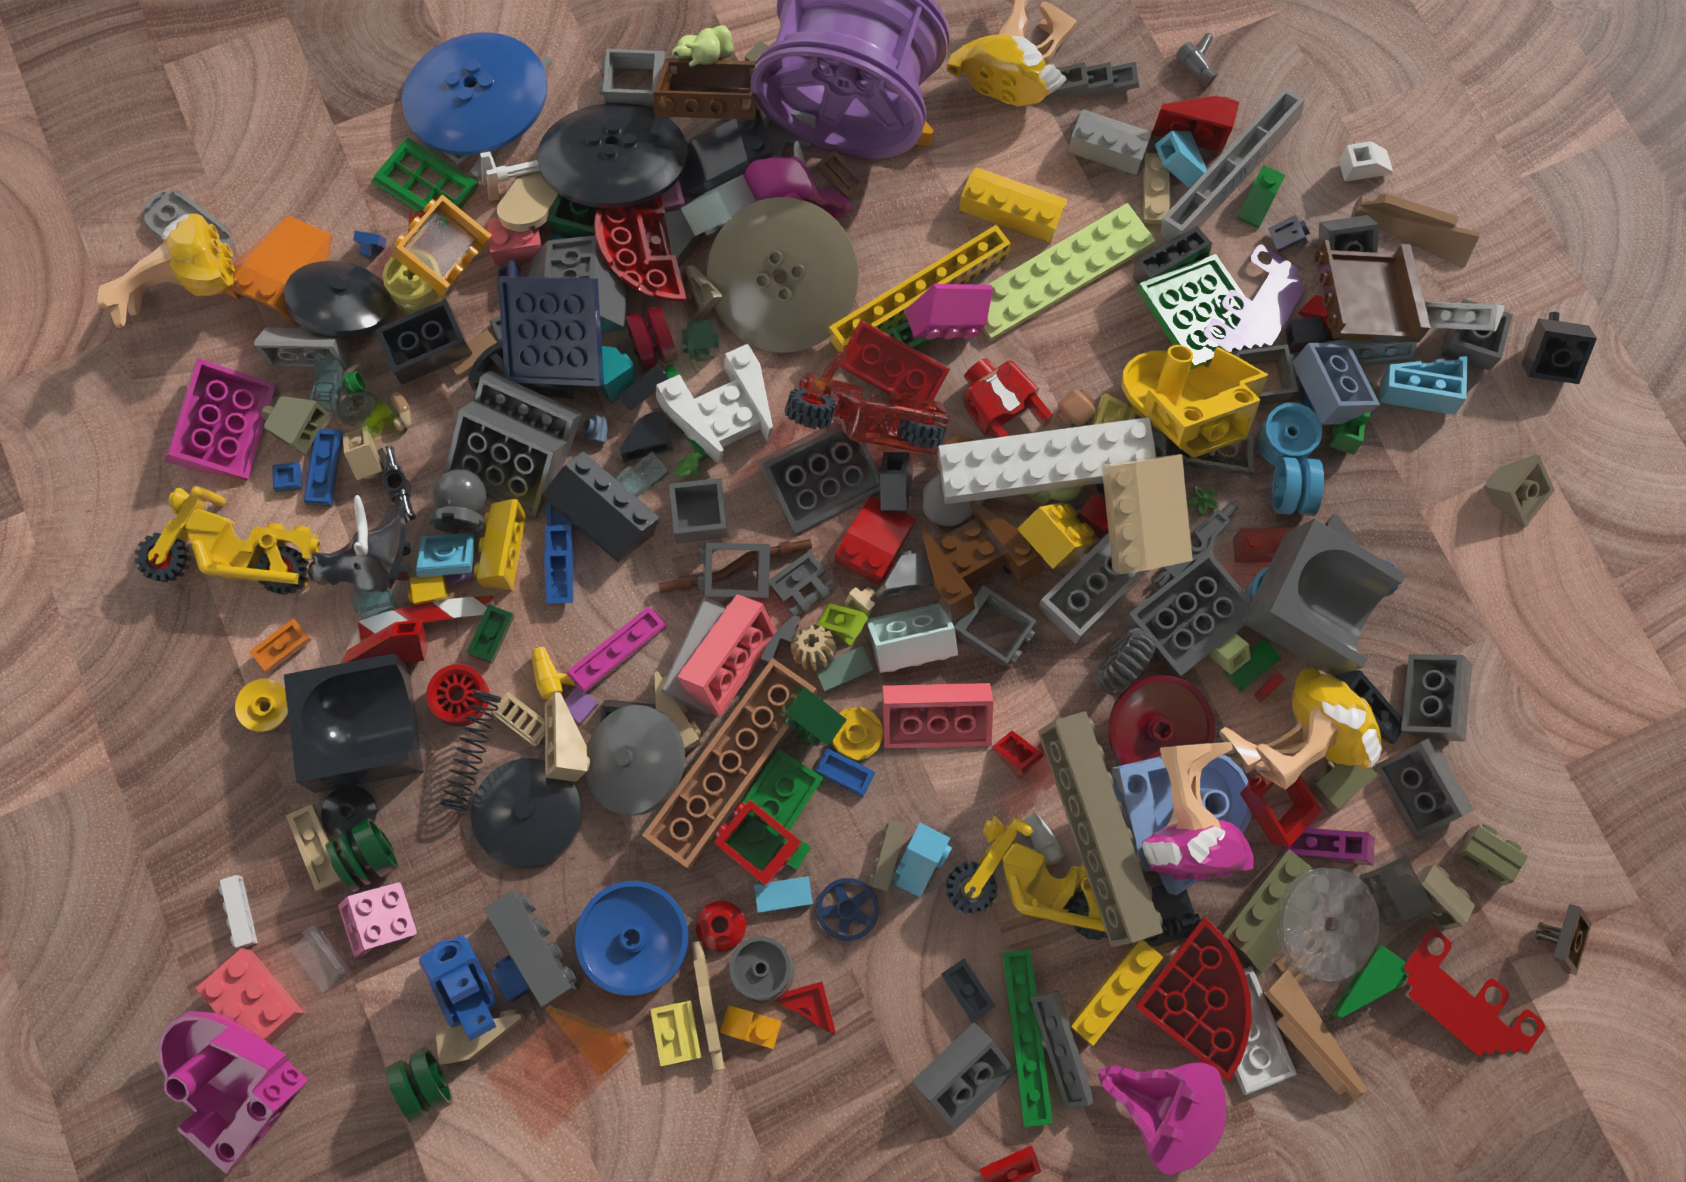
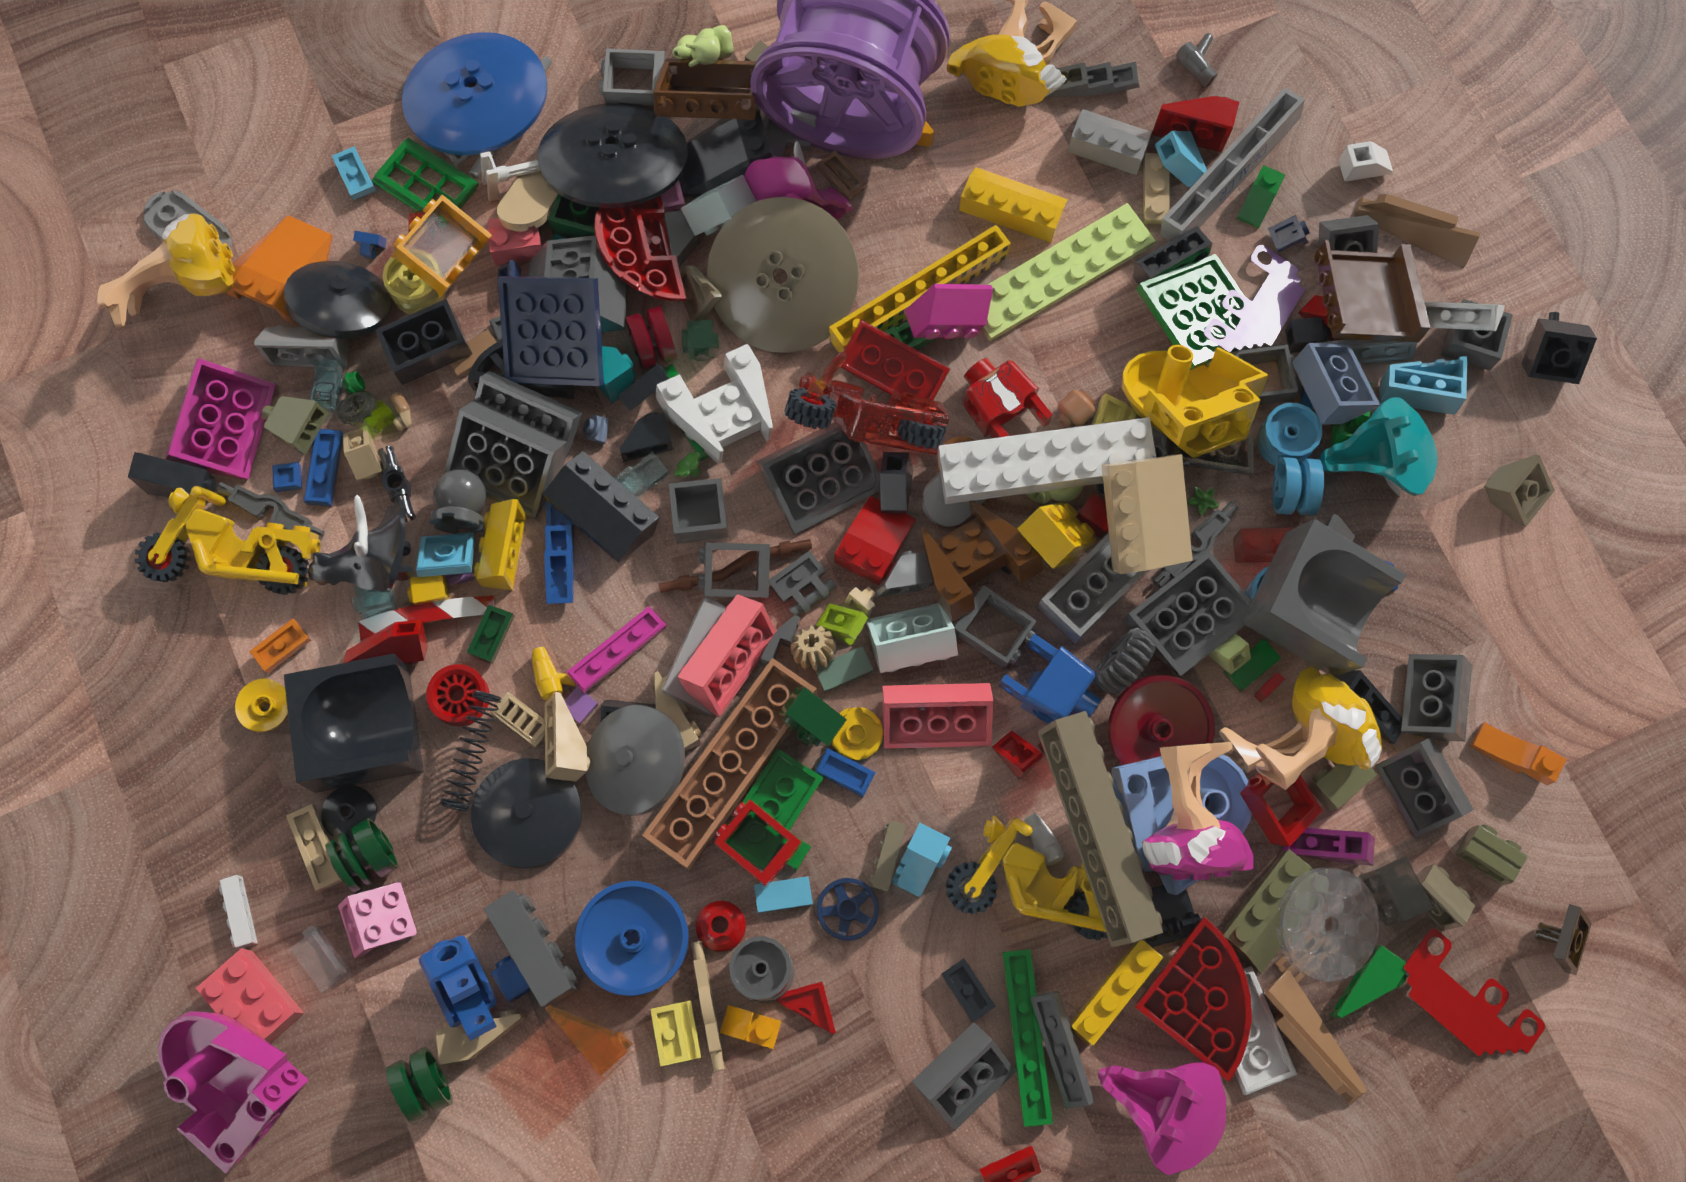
none -> black slope [128,452,216,503]
none -> dark grey piece [216,482,325,540]
none -> medium azure plate [332,146,376,200]
none -> blue piece [999,634,1101,724]
none -> teal animal [1318,397,1438,496]
none -> orange slope [1469,722,1567,785]

